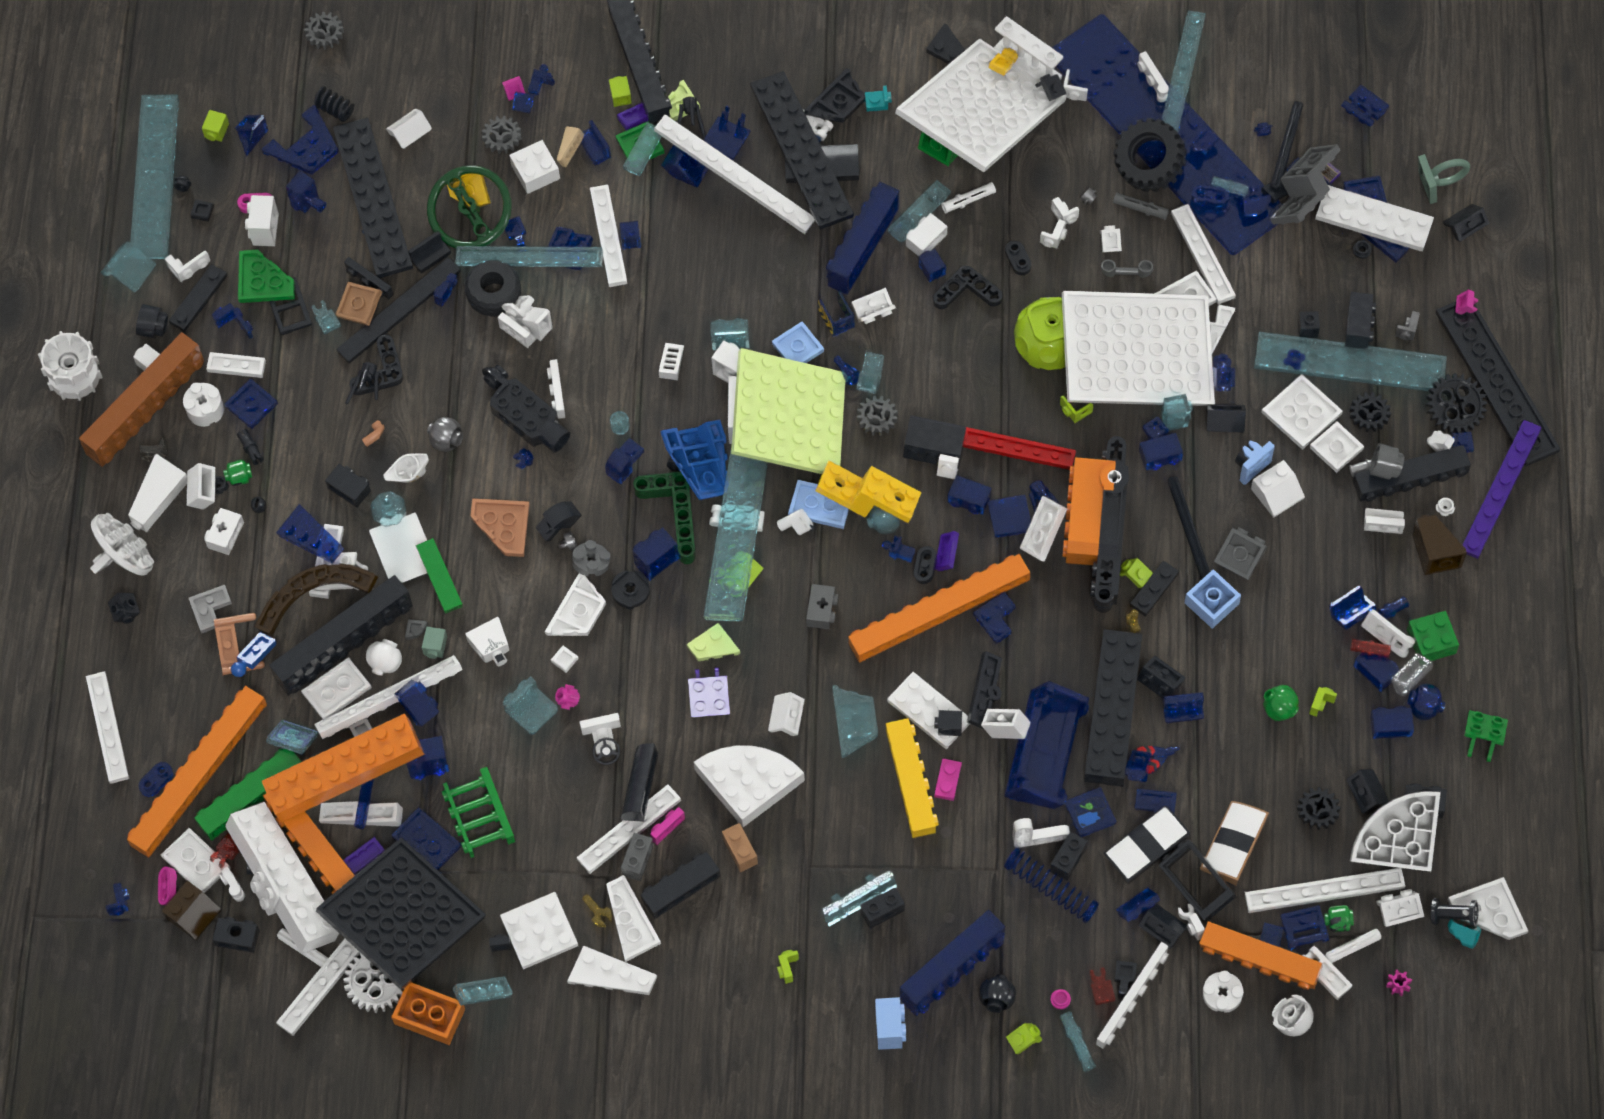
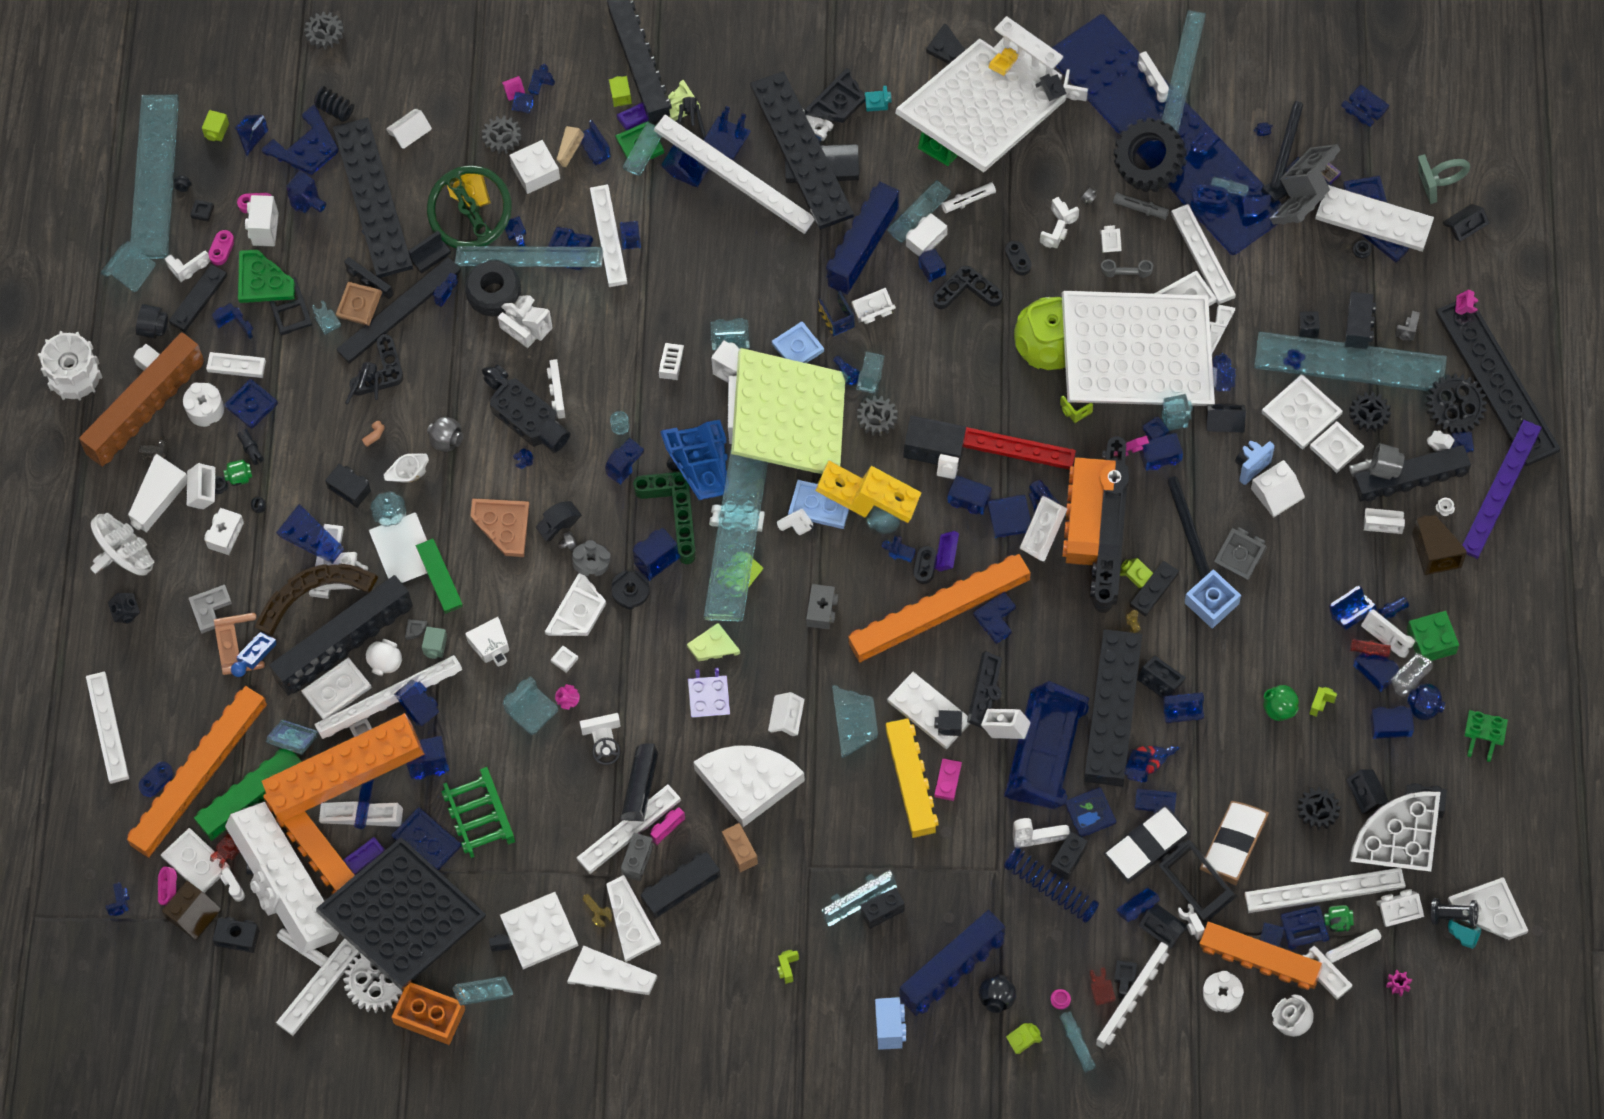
none -> dark pink plate [208,230,234,265]
none -> dark pink plate [1114,436,1149,457]

